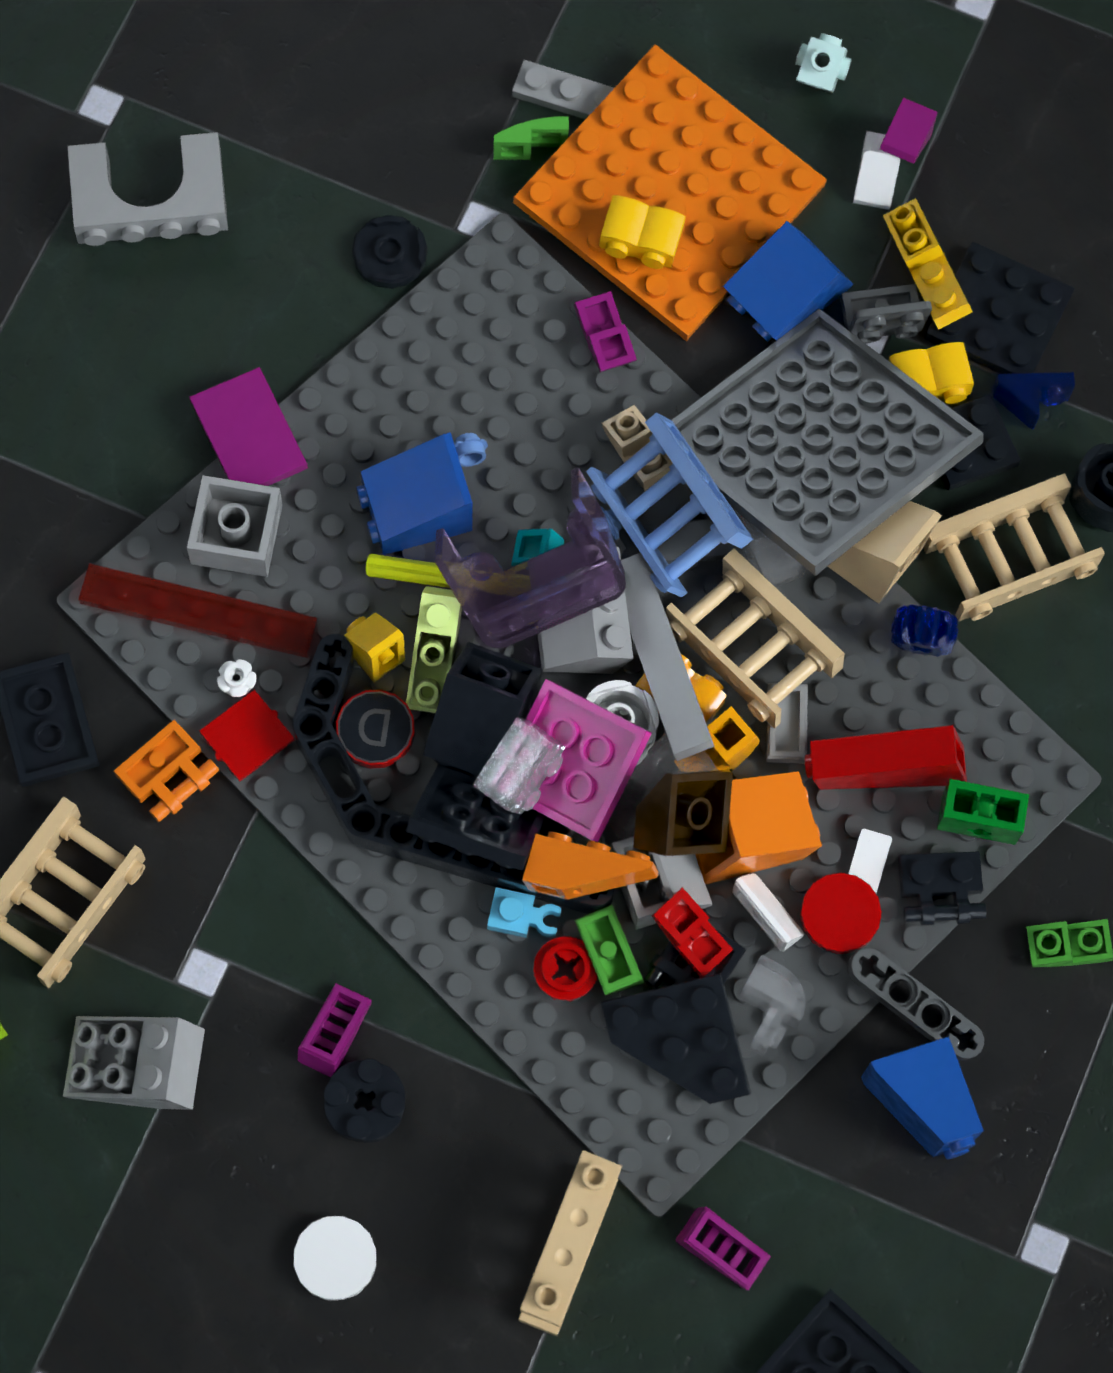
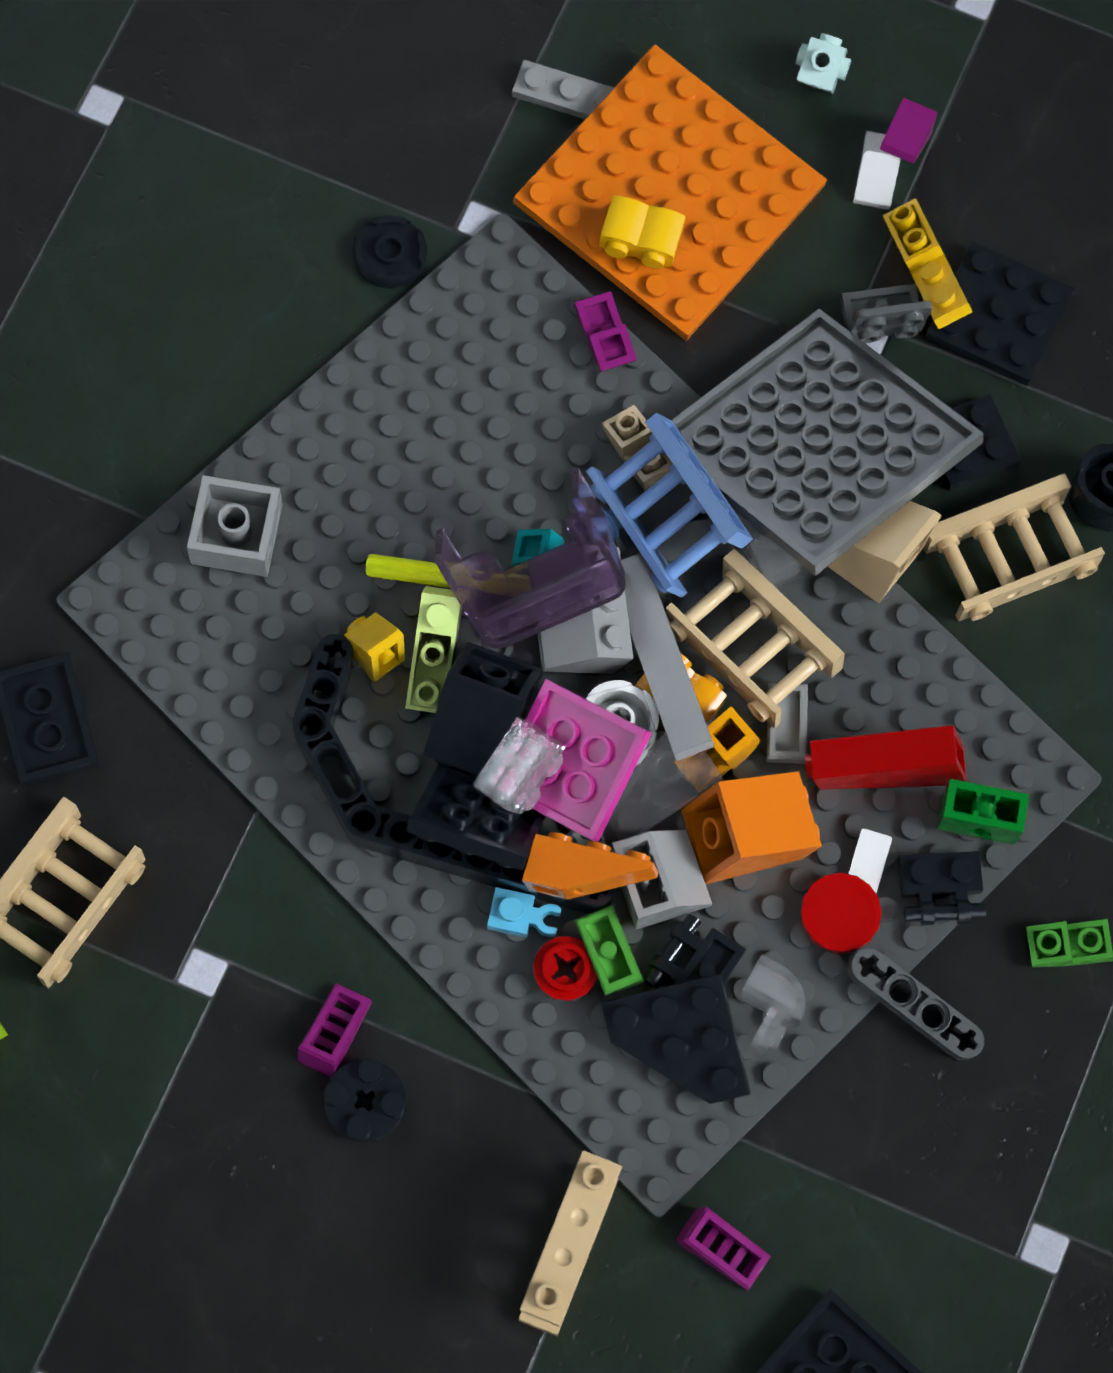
light grey slope [63,1016,205,1110] -> none
light grey arch [68,132,228,246] -> none
clear red tile [78,563,317,658] -> none
orange plate [114,719,220,822] -> none
magenta tile [189,367,308,486] -> none
red piece [199,689,295,782] -> none
white plate [217,659,256,697] -> none
white tile [294,1216,376,1301] -> none
black tile [336,690,415,769] -> none
blue slope [356,432,473,555] -> none
medium blue plate [454,433,488,467] -> none
bright green slope [494,116,569,160] -> none
dark brown slope [633,770,733,856] -> none
red slope [652,887,733,978] -> none
blue slope [723,221,853,341] -> none
white slope [732,873,804,952] -> none
blue slope [861,1037,984,1160] -> none
yellow brick [888,342,974,404] -> none
clear blue gear [891,604,959,657] -> none
clear blue slope [992,372,1075,429] -> none

